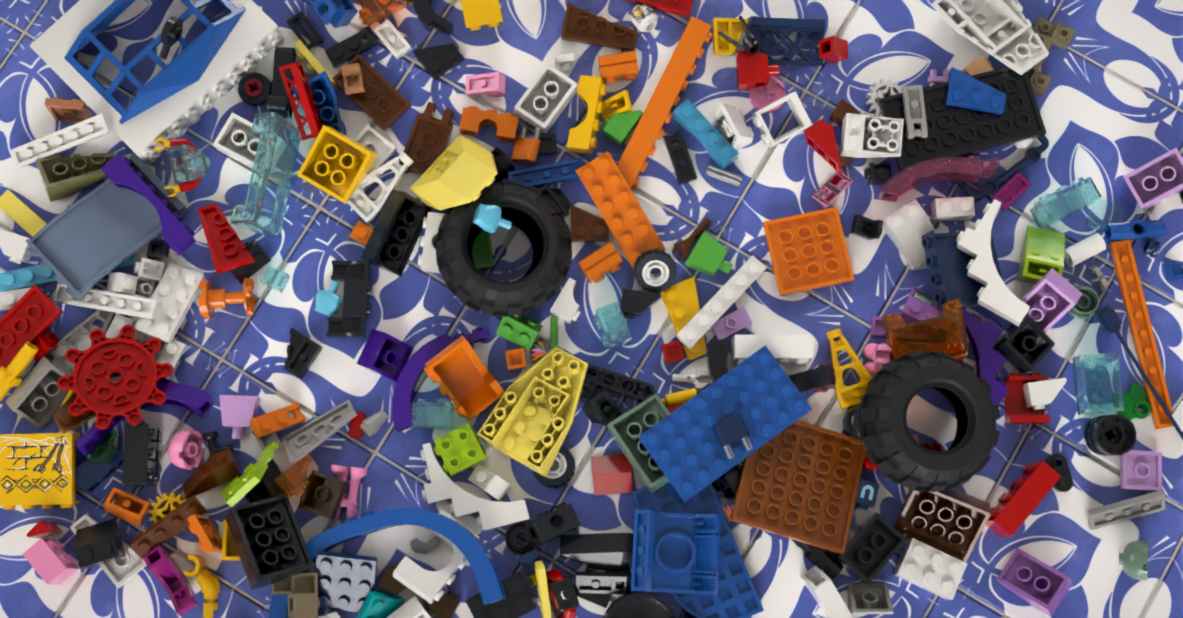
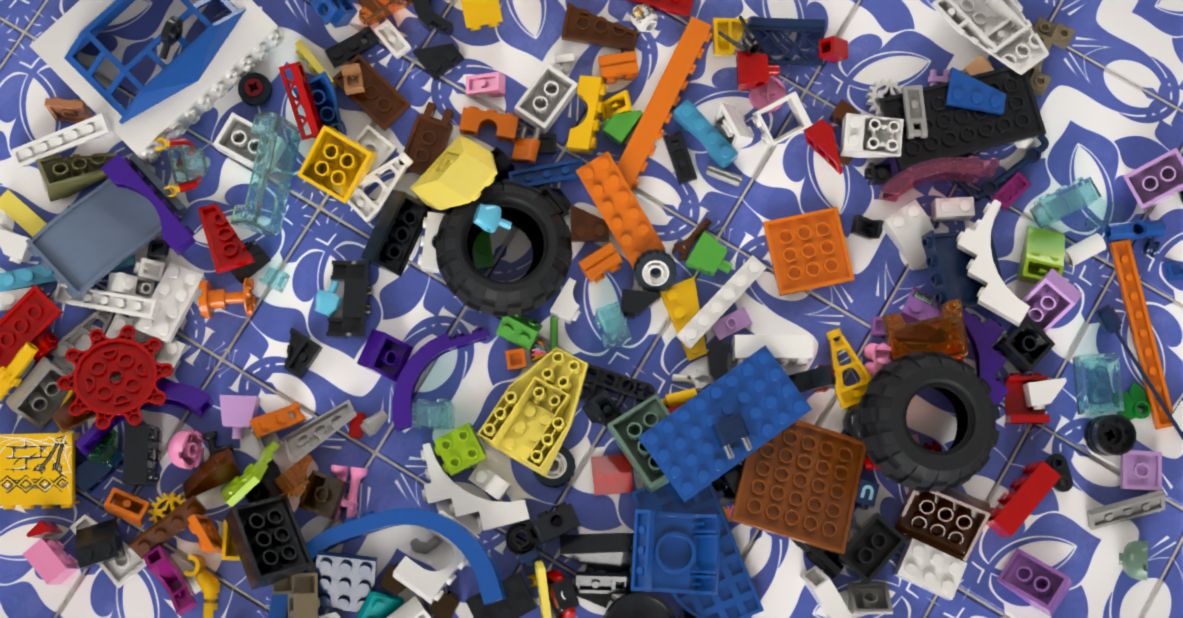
black beam [267,47,296,118] -> none
black tile [286,11,324,51] -> none
orange plate [349,221,373,247] -> none
orange cylinder [423,335,505,422] -> none
red plate [661,340,685,365] -> none
slope [812,172,853,209] -> none
sand green piece [1068,285,1099,319] -> none
light grey piece [1087,265,1108,293] -> none

